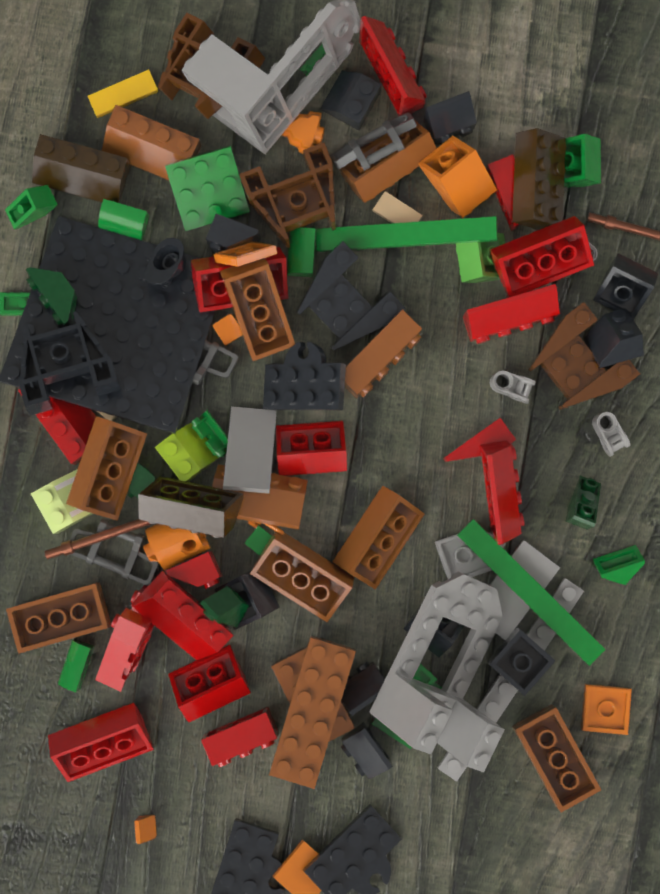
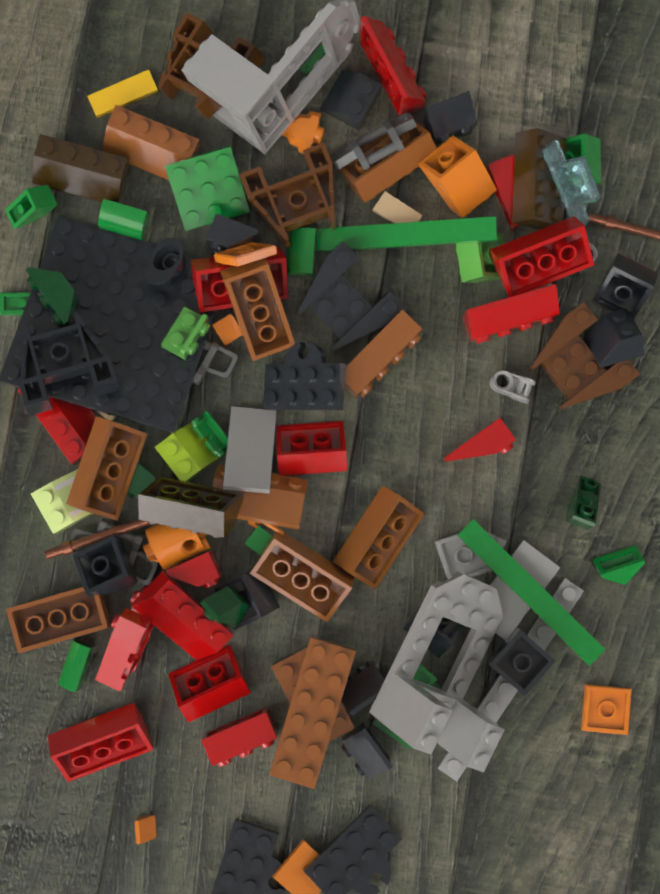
red slope [480,440,524,545] -> none
dark orange brick [512,704,601,812] -> none
light grey piece [592,412,631,457] -> none
none -> black slope [72,535,138,596]
none -> bright green bracket [161,307,210,360]
none -> clear light blue bracket [543,140,601,226]

